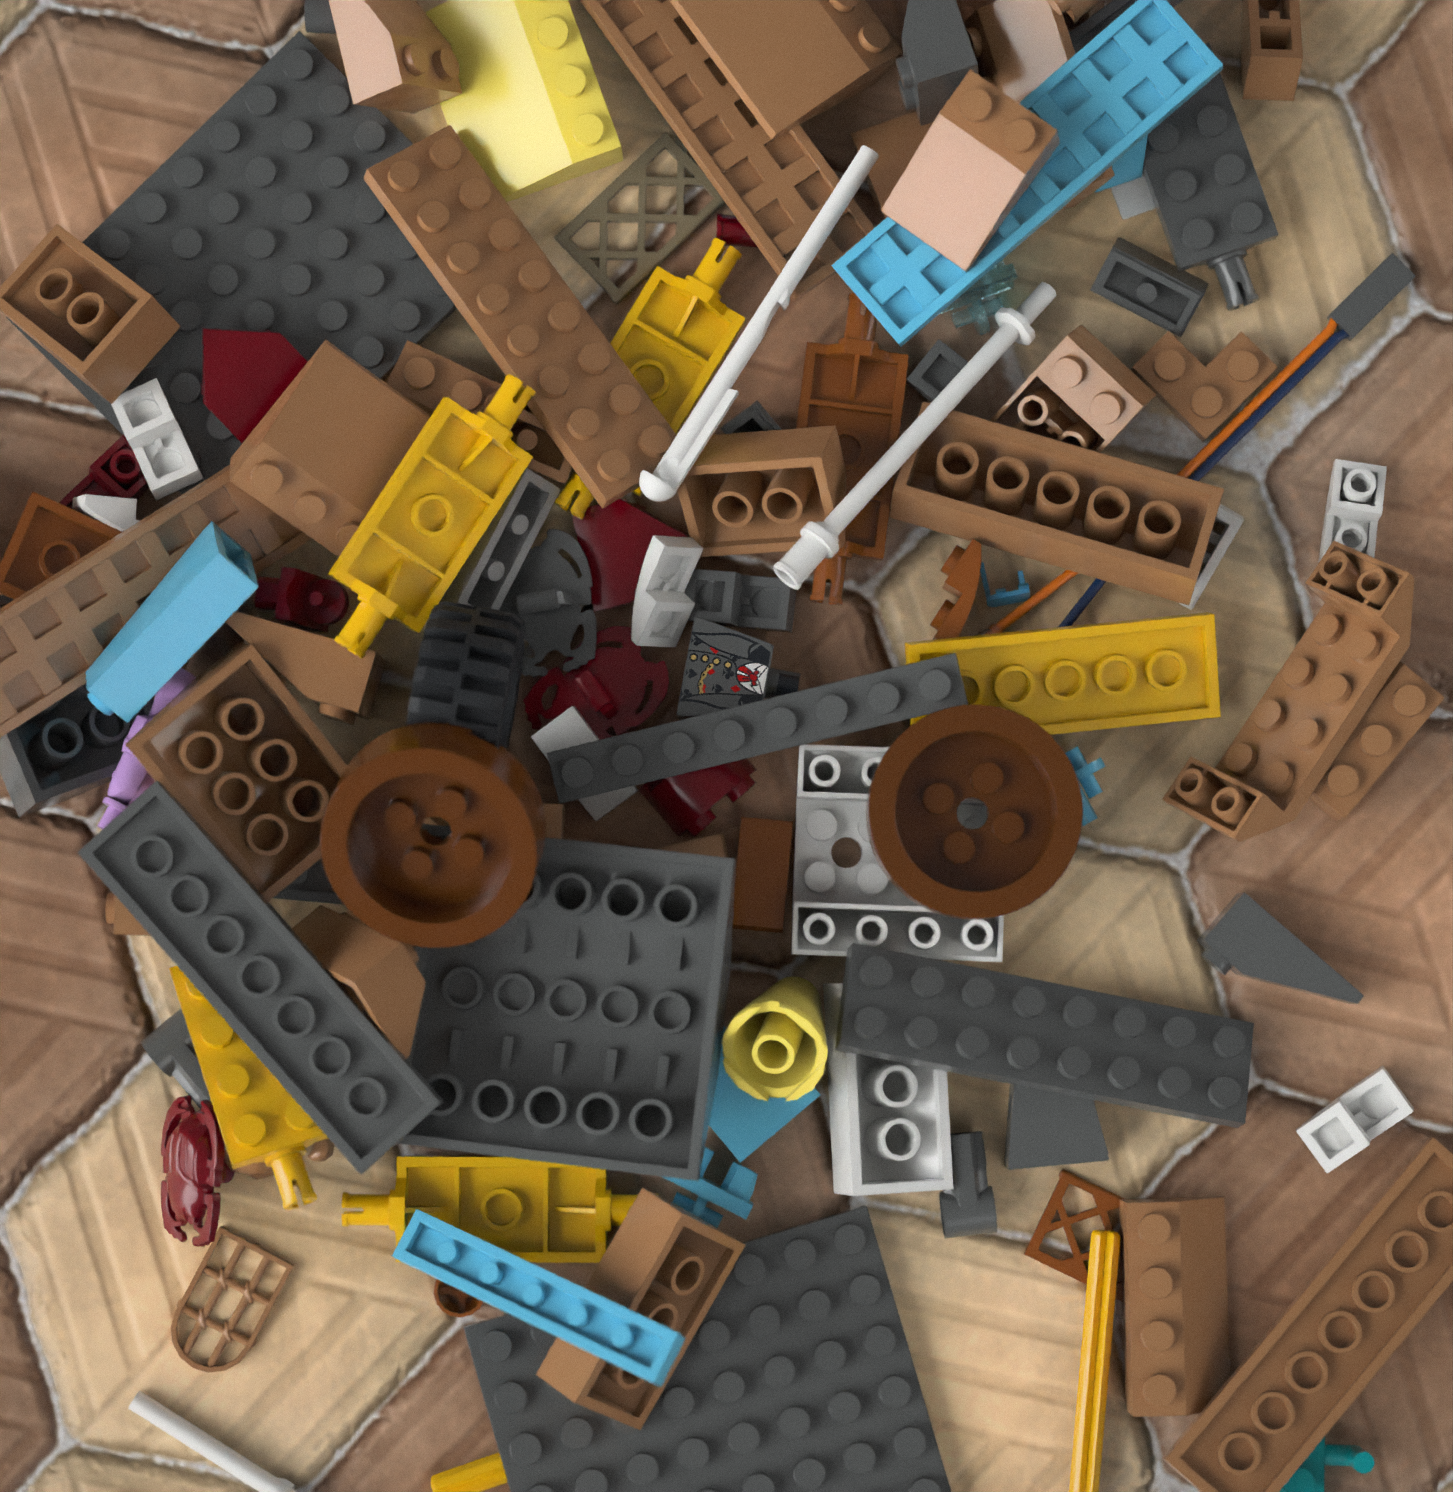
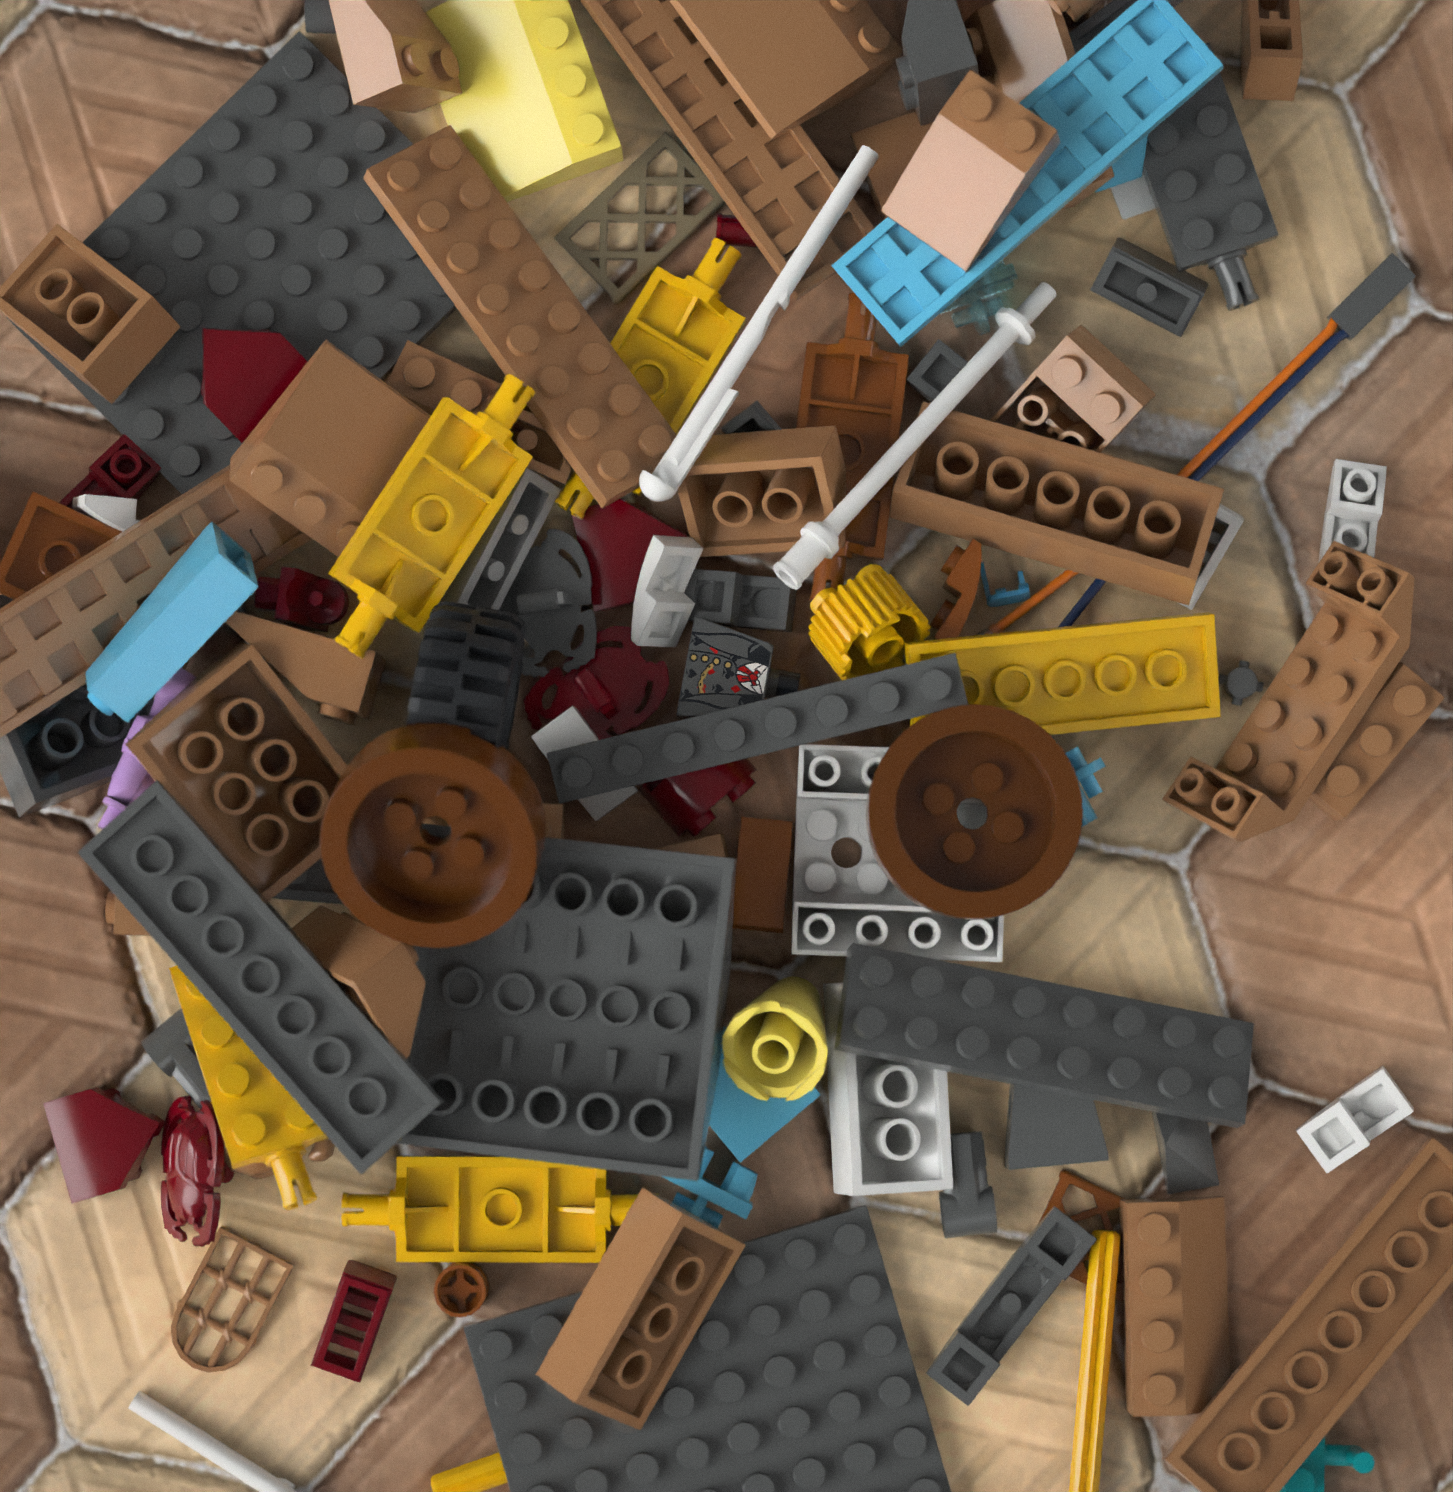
white slope [111,378,204,501] -> none
medium azure plate [392,1209,686,1387] -> none
medium nougat plate [1131,331,1278,442] -> none
dark grey slope [1197,892,1364,1004] -> none
none -> dark red slope [43,1087,165,1204]
none -> dark red slope [311,1260,397,1383]
none -> yellow brick [808,564,930,680]
none -> dark grey slope [926,1206,1097,1406]
none -> dark grey slope [1152,1112,1219,1194]
none -> dark grey piece [1218,661,1264,706]

